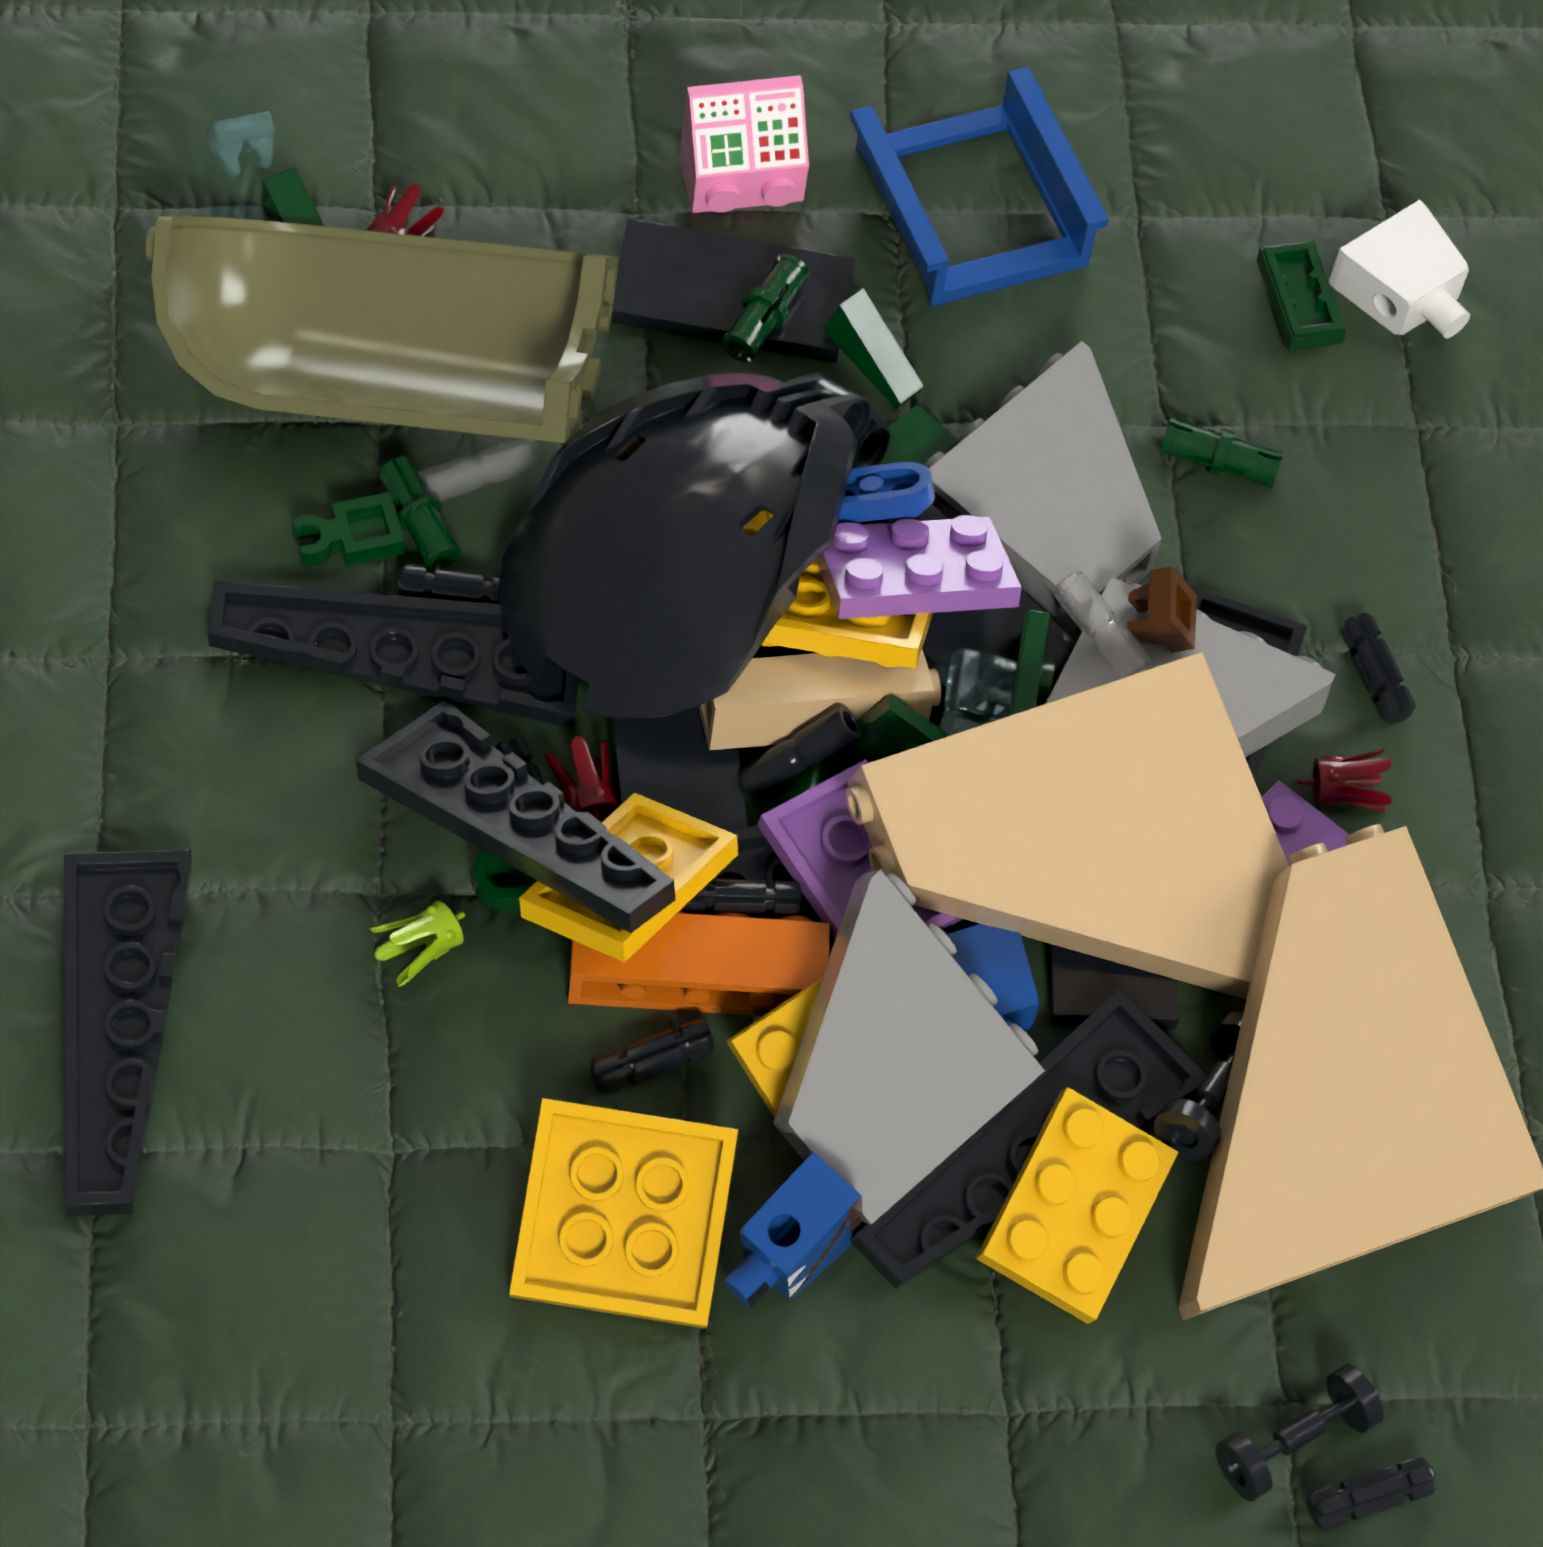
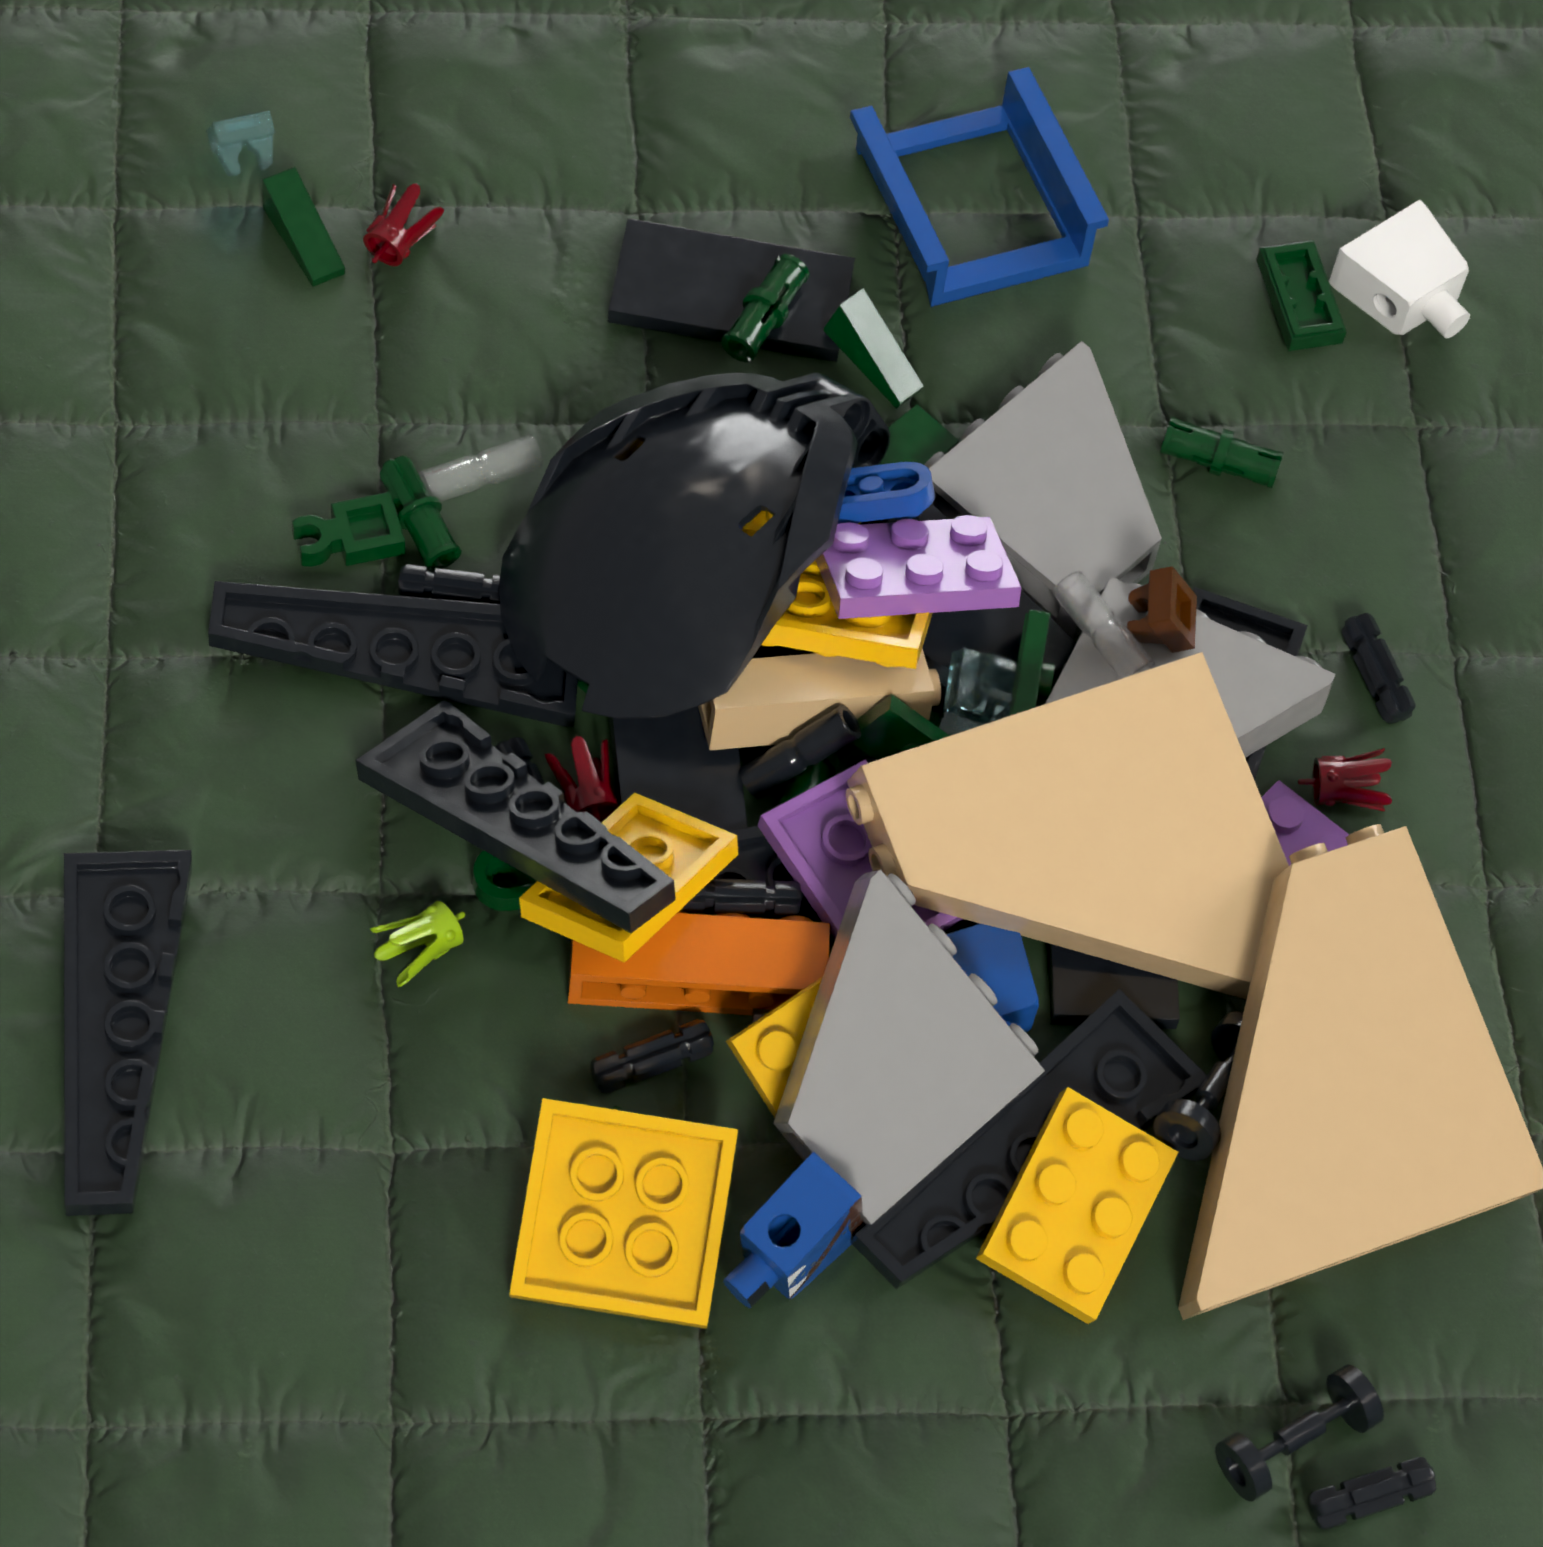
olive panel [146,215,619,443] -> none
slope [679,75,809,213] -> none

